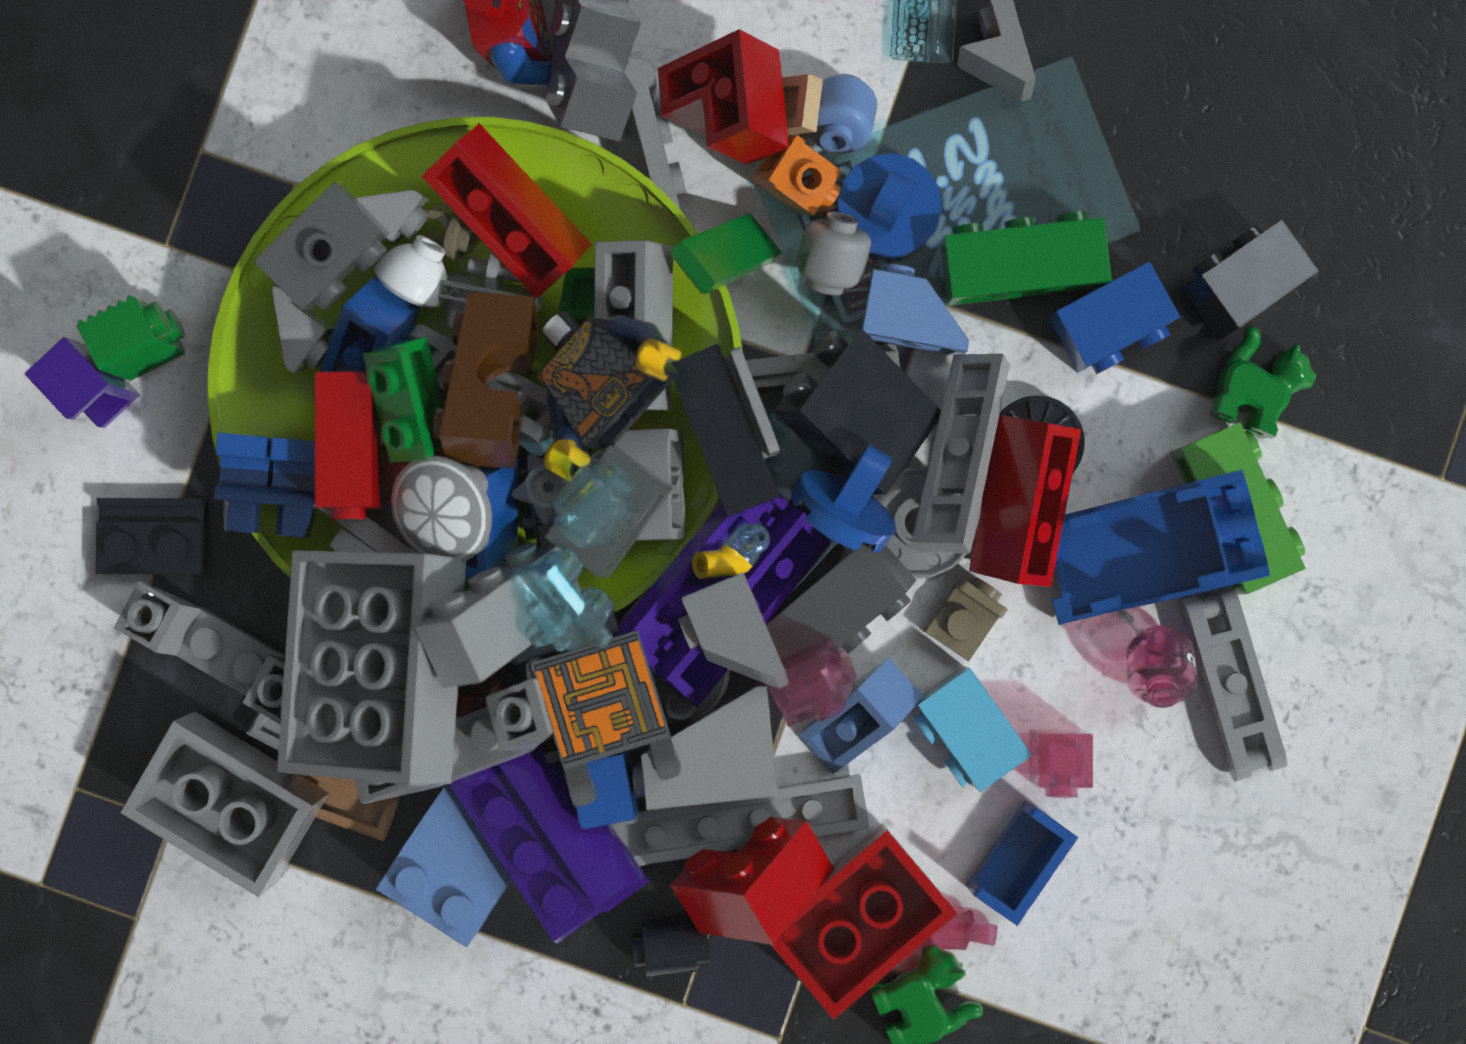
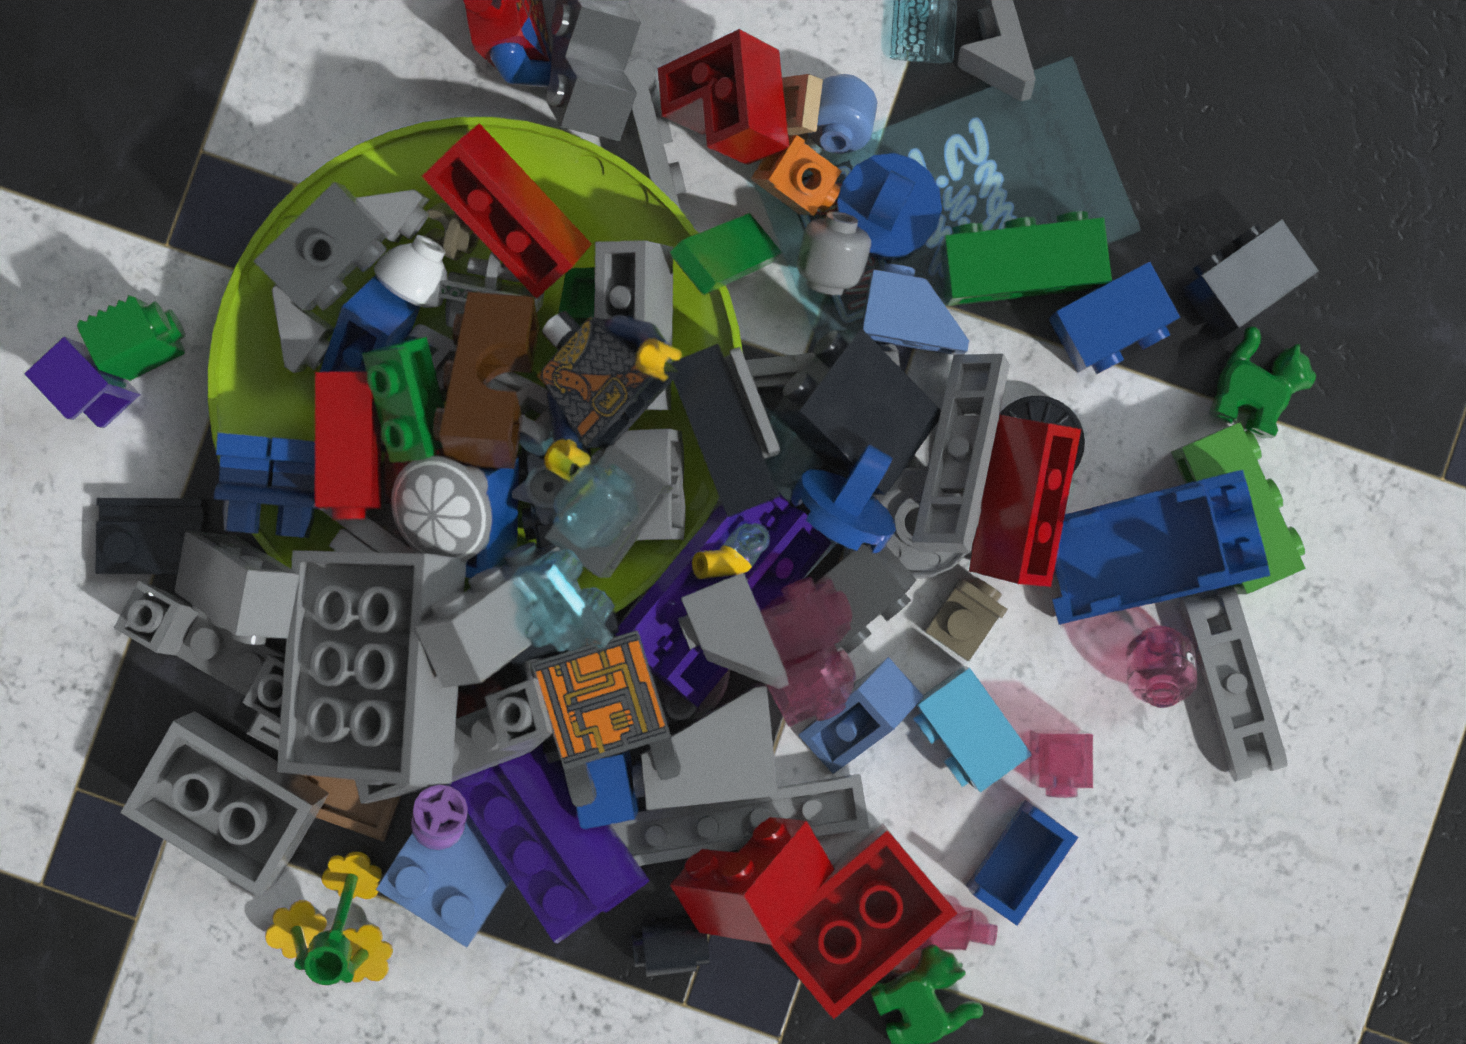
none -> light grey brick [175,531,299,645]
none -> yellow plant [265,852,393,986]
none -> medium lavender wheel [411,785,468,850]
none -> clear pink brick [760,577,853,663]

